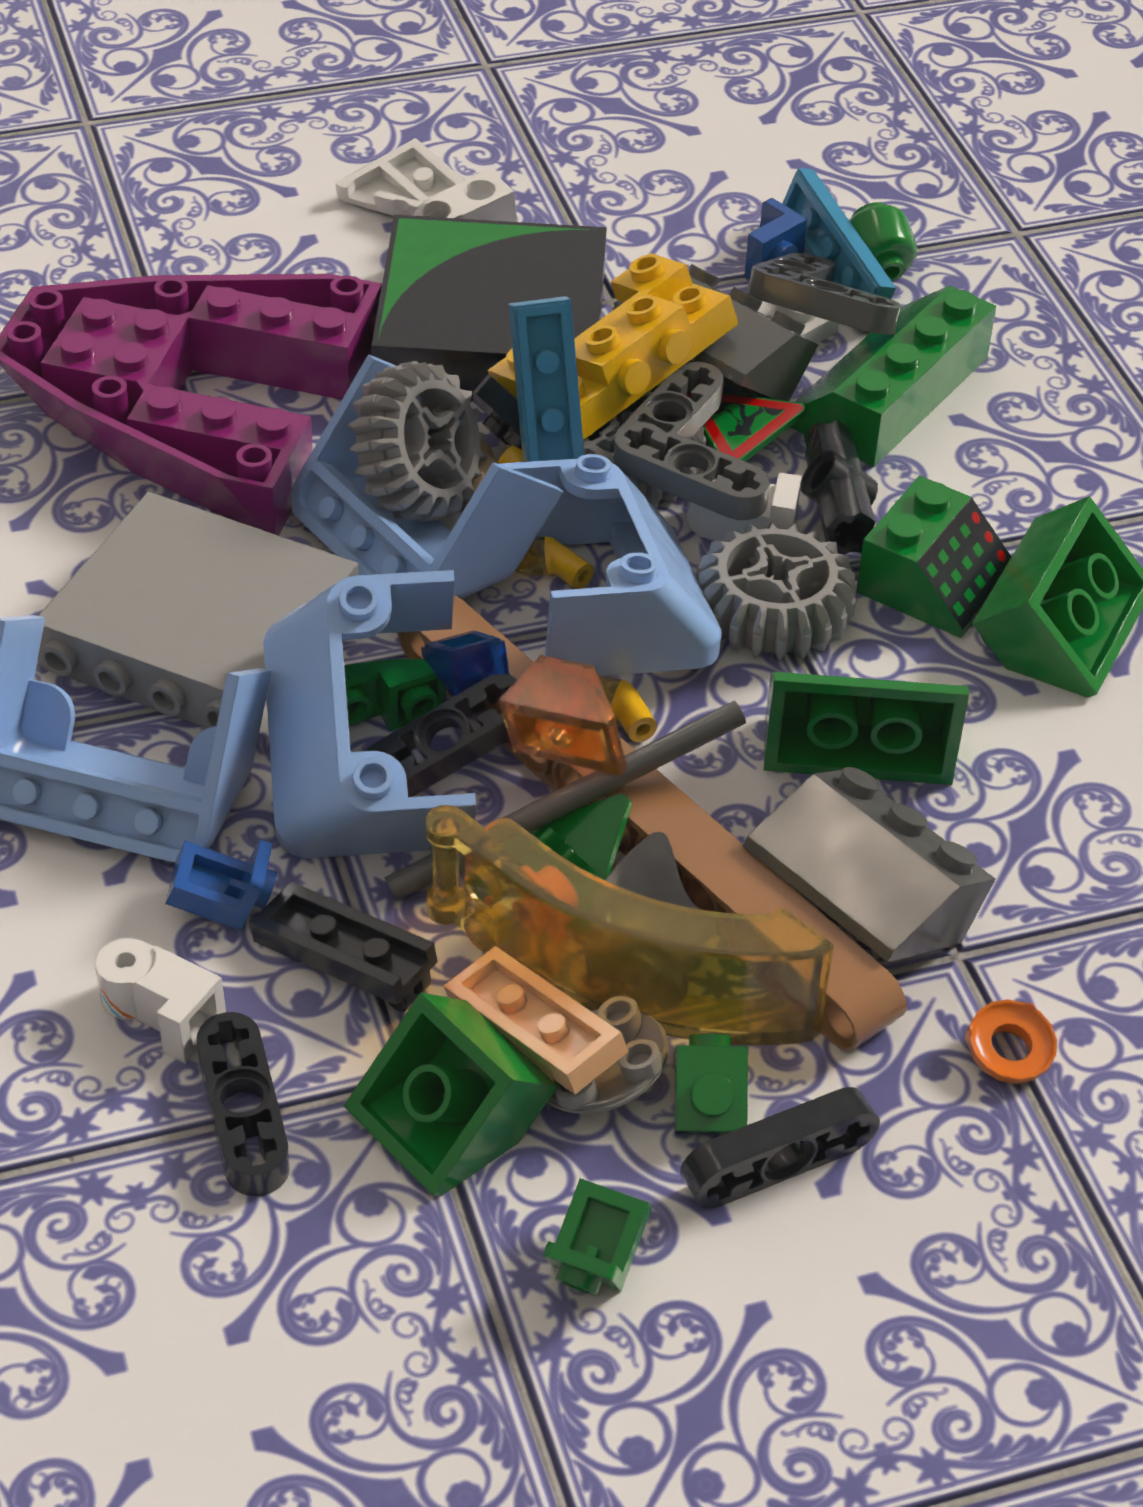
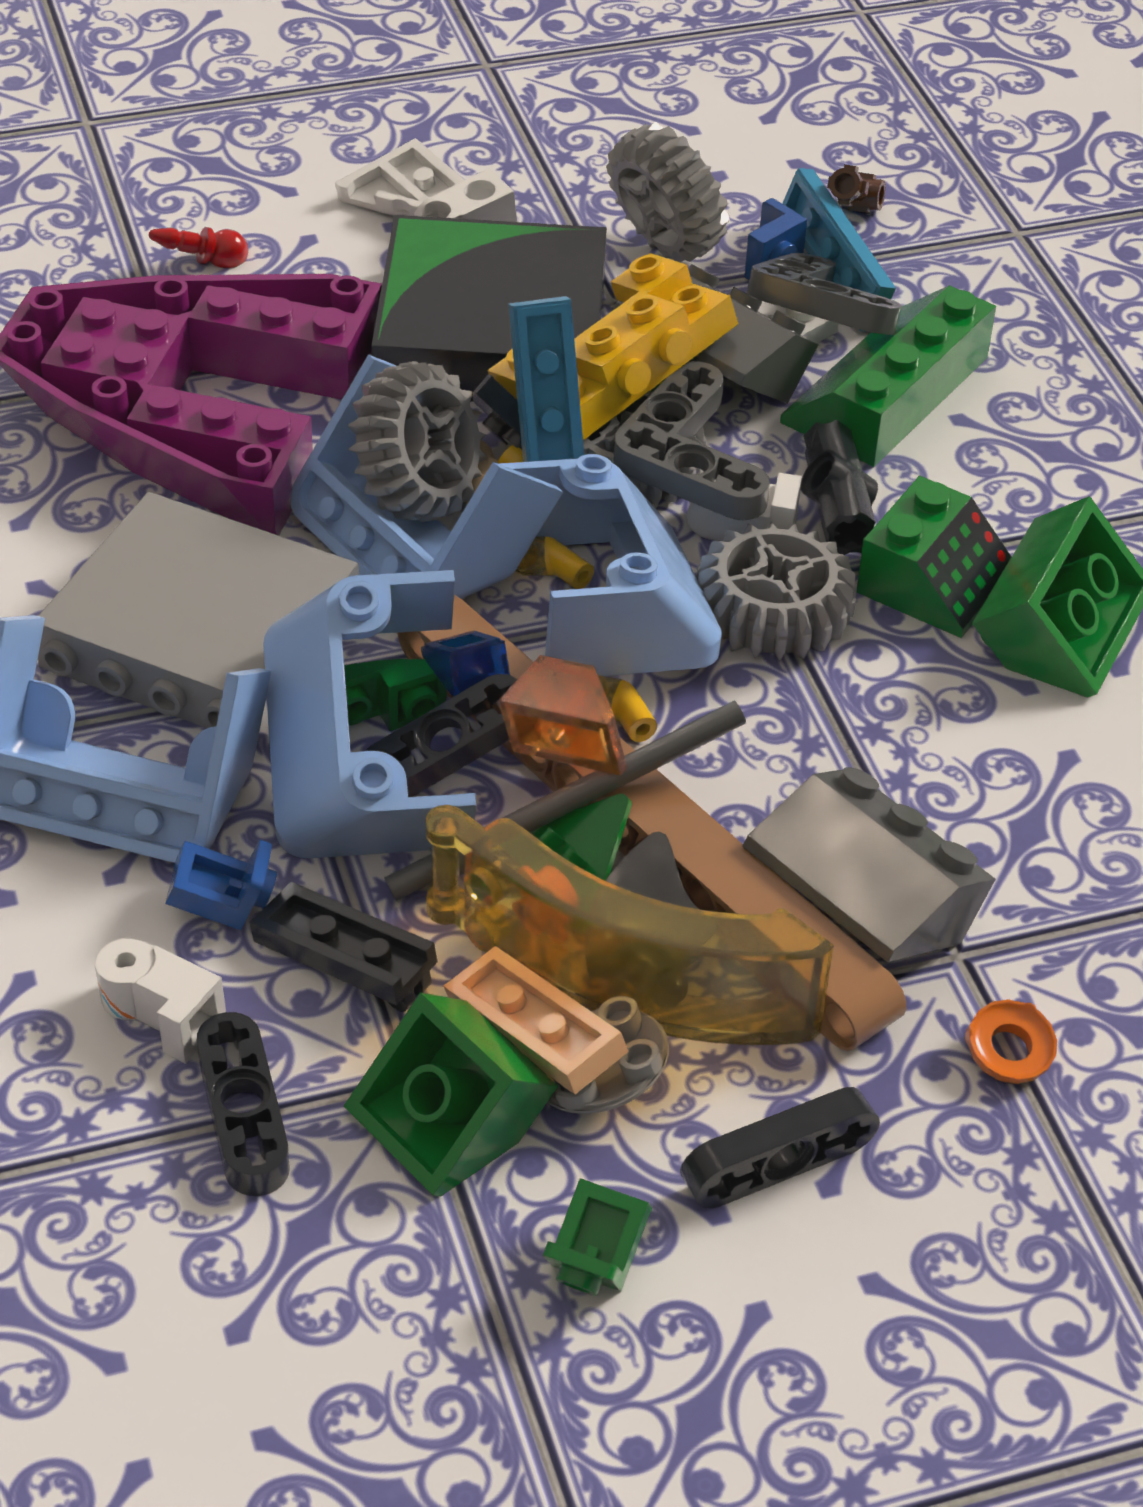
green bracket [673,1033,748,1134] -> none
piece [687,392,805,462] -> none
green slope [763,672,969,785] -> none
green head [849,202,917,282] -> none
none -> red bar [149,227,248,268]
none -> light grey gear [606,122,730,262]
none -> reddish brown bar [827,164,886,214]

